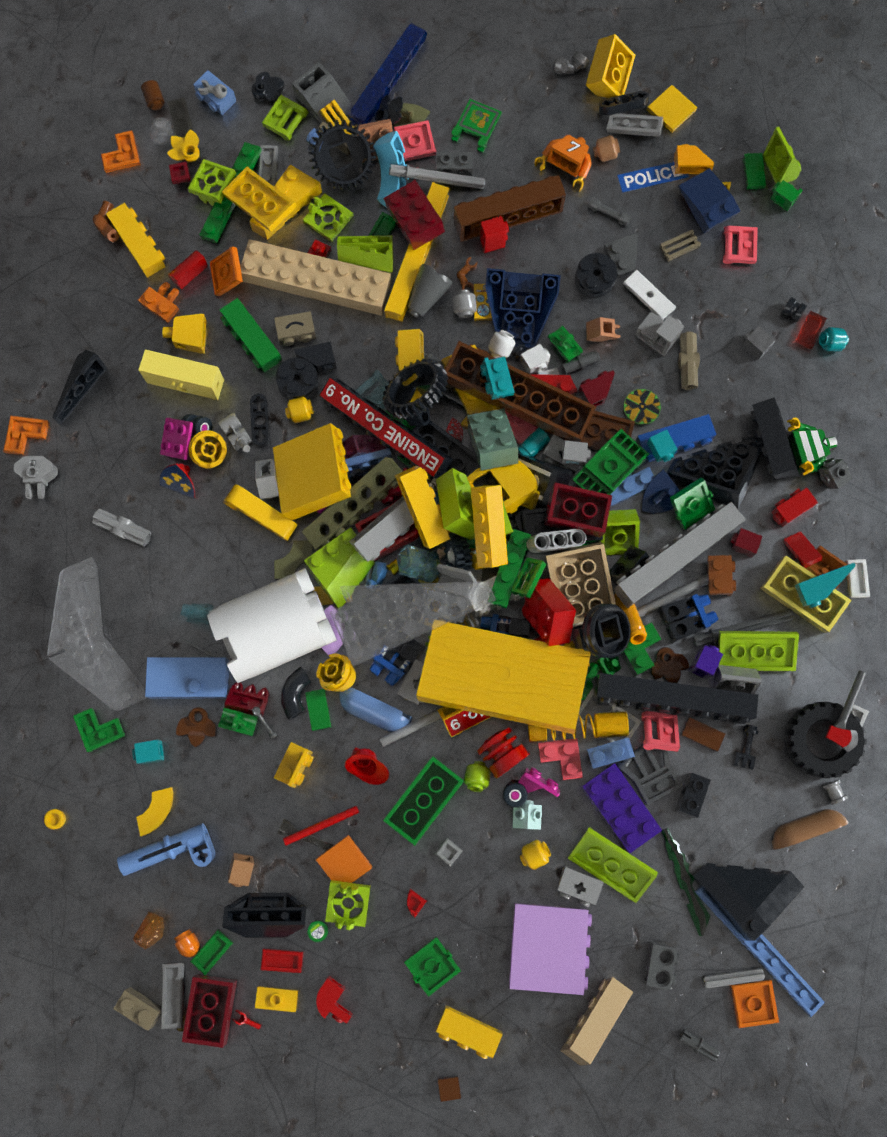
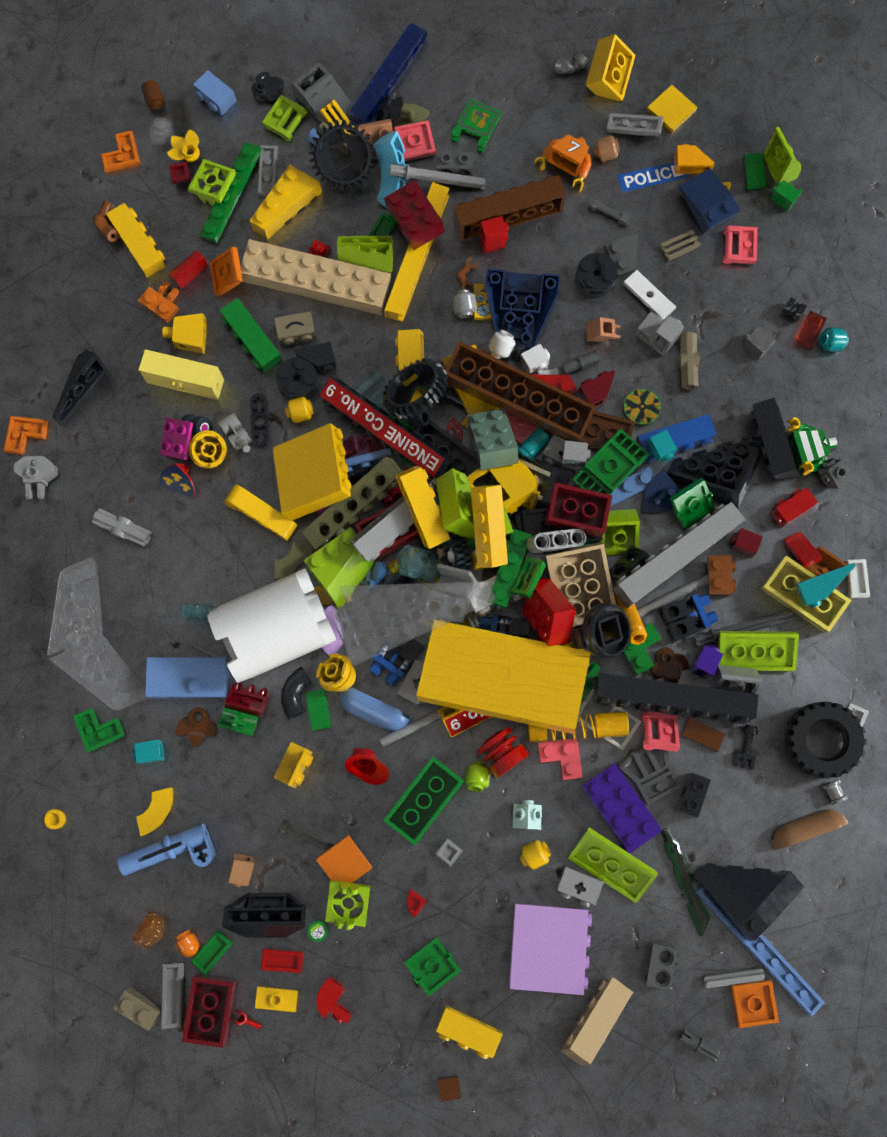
light grey arm [198,80,227,99] -> none
yellow plate [222,167,296,232] -> none
dark grey hinge [252,707,277,739] -> none
light grey brick [255,458,279,499] -> none
red bar [283,806,359,846] -> none
lime piece [303,193,354,242] -> none
dark grey cone [407,264,453,318] -> none
teal bracket [480,357,515,400] -> none
dark pink plate [503,767,560,807] -> none
green hips [548,326,583,362] -> none
medium blue brick [587,738,635,769] -> none
green piece [597,656,621,675] -> none
black beam [599,91,649,115] -> none
piece [825,670,866,752] -> none

